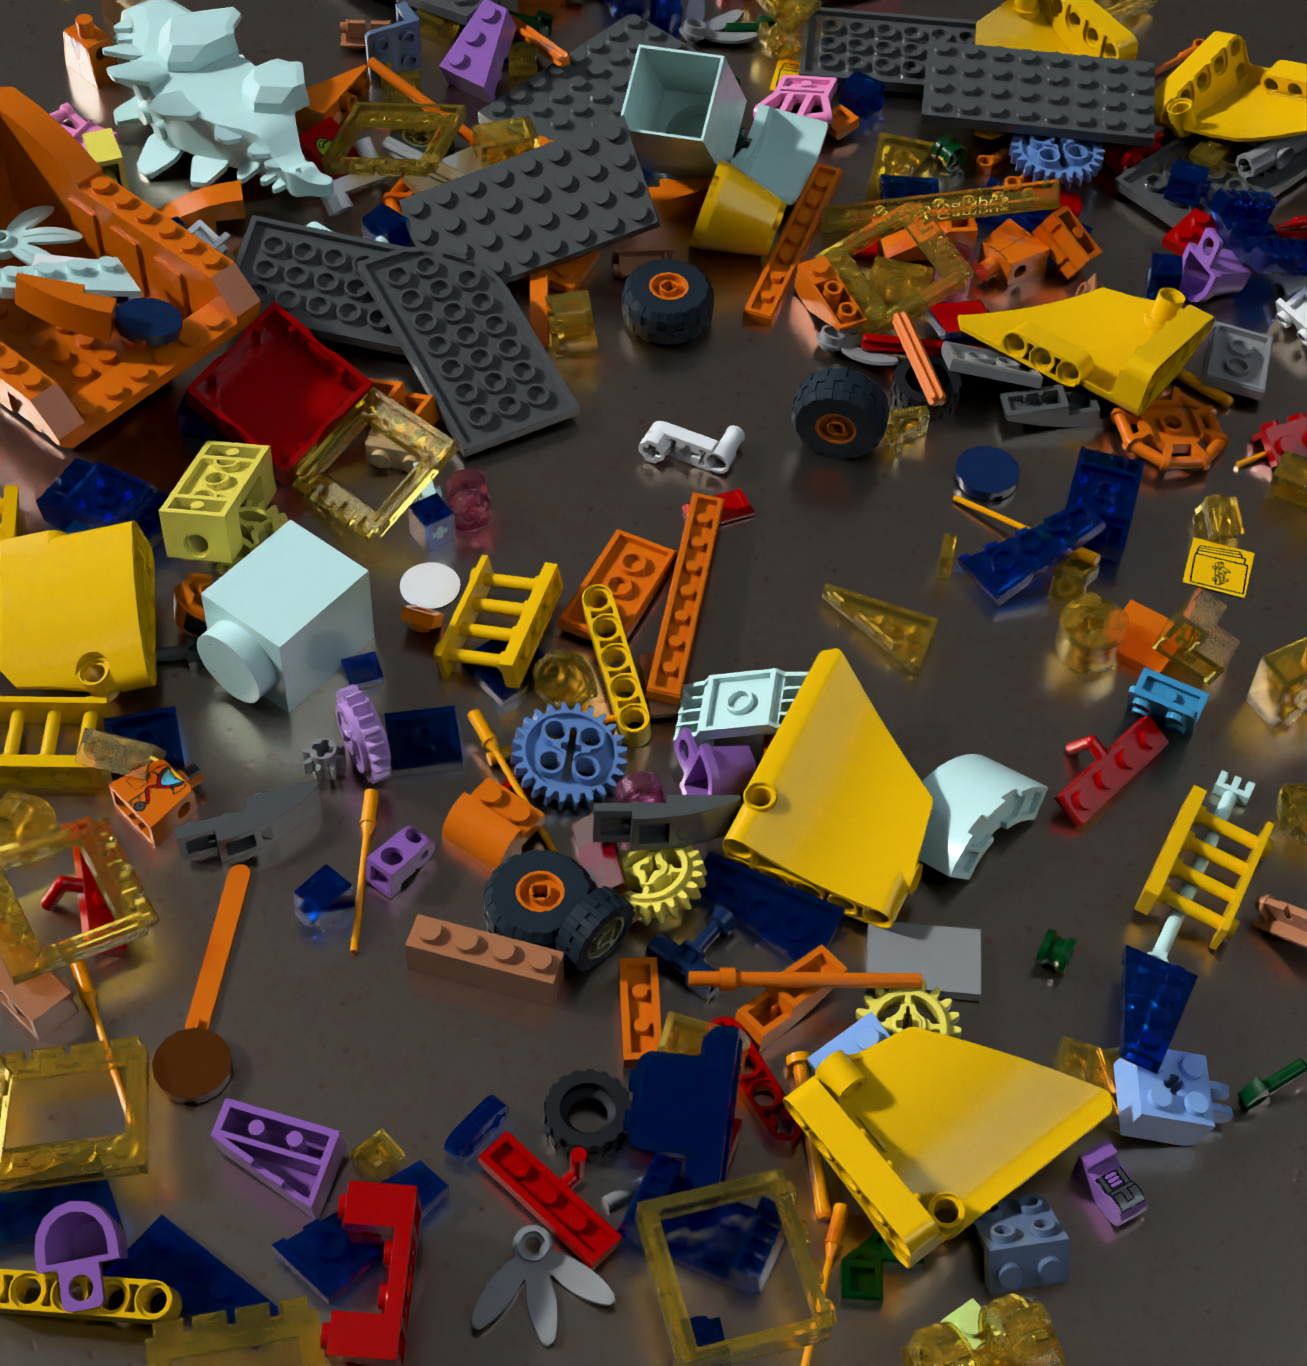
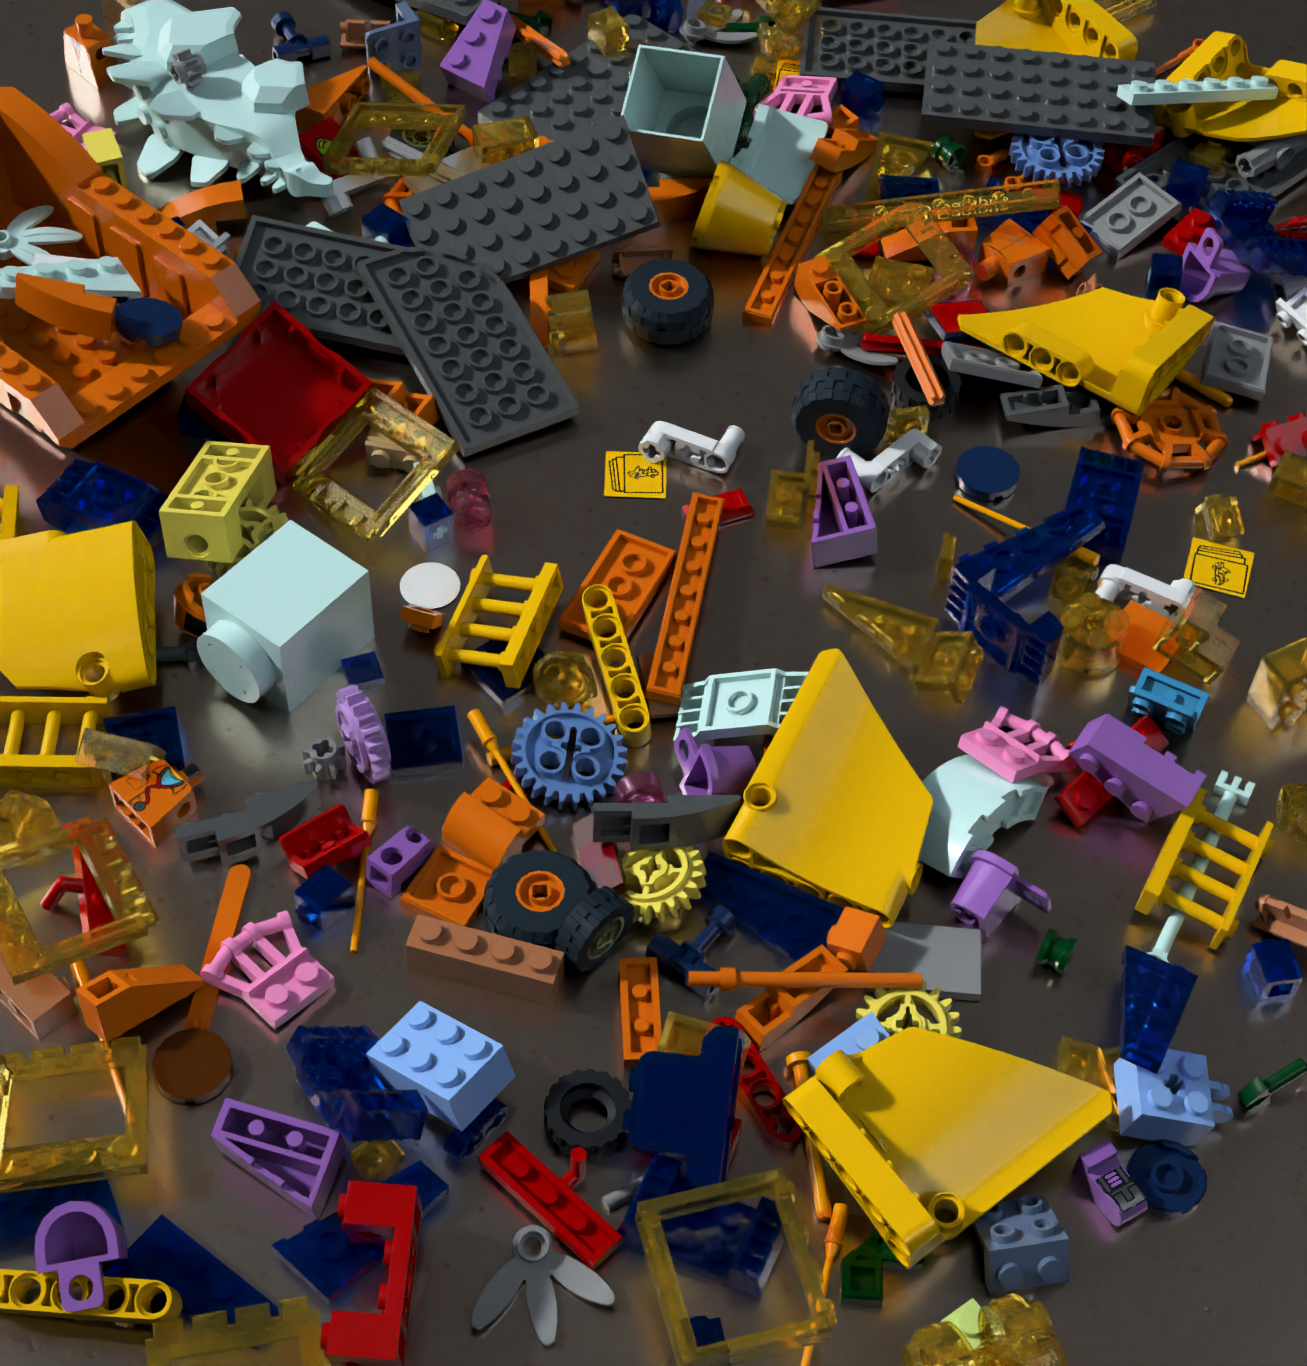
none -> orange slope [76,964,206,1043]
none -> light grey gear [169,48,207,88]
none -> bright pink plate [200,910,334,1030]
none -> dark blue bar [271,11,331,62]
none -> red bracket [279,804,372,880]
none -> clear blue plate [285,1025,428,1143]
none -> light blue brick [366,1001,516,1131]
none -> orange tile [400,844,494,928]
none -> clear yellow brick [588,7,629,56]
none -> yellow sticker [604,451,667,499]
none -> clear yellow tile [697,0,733,28]
none -> clear green connector [740,73,772,126]
none -> clear yellow piece [751,53,778,92]
none -> clear yellow bracket [765,440,820,531]
none -> orange slope [809,127,884,172]
none -> medium lavender wedge [811,455,878,568]
none -> orange brick [827,906,887,973]
none -> white beam [837,428,942,493]
none -> clear yellow bracket [914,631,983,704]
none -> clear blue plate [944,555,1064,687]
none -> medium lavender container [950,849,1052,939]
none -> bright pink plate [957,706,1078,783]
none -> medium lavender wedge [1068,713,1207,823]
none -> light grey tile [1078,172,1182,260]
none -> white beam [1088,564,1200,623]
none -> light aqua plate [1116,76,1279,106]
none -> dark blue tile [1126,1139,1207,1219]
none -> clear blue brick [1243,939,1303,1002]

